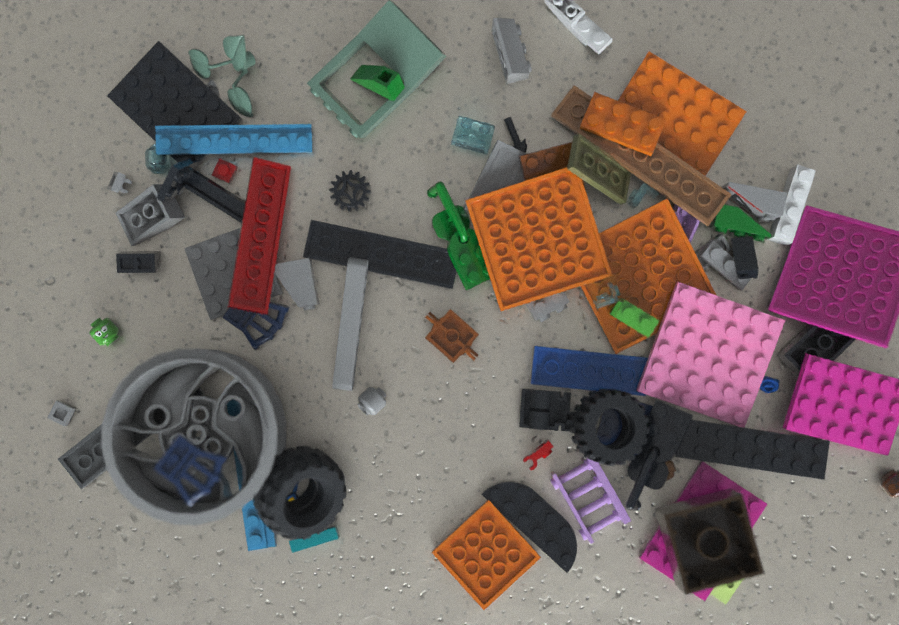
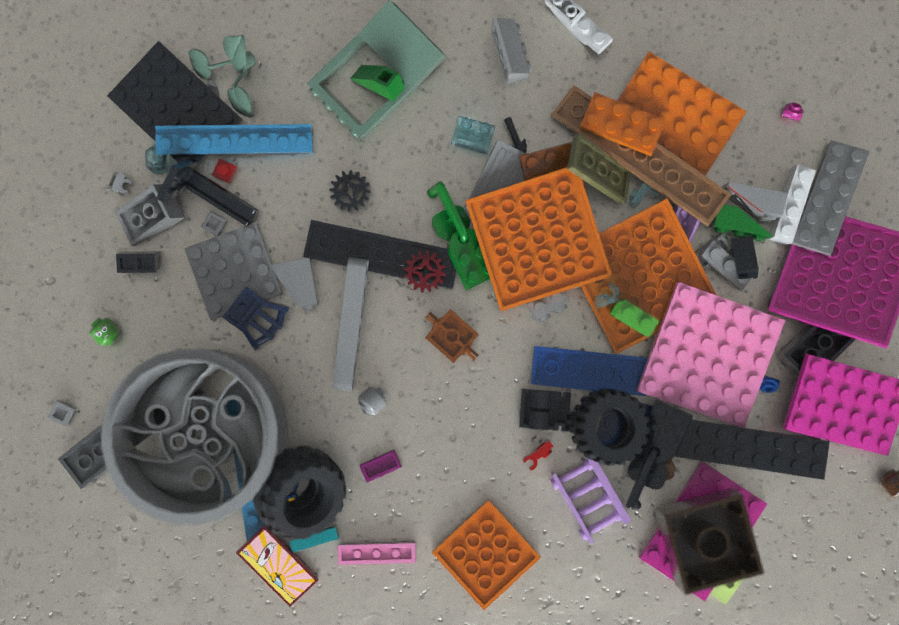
dark blue plate [154,434,227,506] -> none
red plate [228,157,291,315] -> none
black plate [481,482,577,573] -> none
none -> light grey tile [201,211,228,236]
none -> tile [236,525,318,607]
none -> bright pink plate [338,542,416,565]
none -> magenta tile [359,449,402,483]
none -> dark red gear [404,251,446,293]
none -> dark pink plate [781,102,804,121]
none -> light grey plate [792,140,870,256]

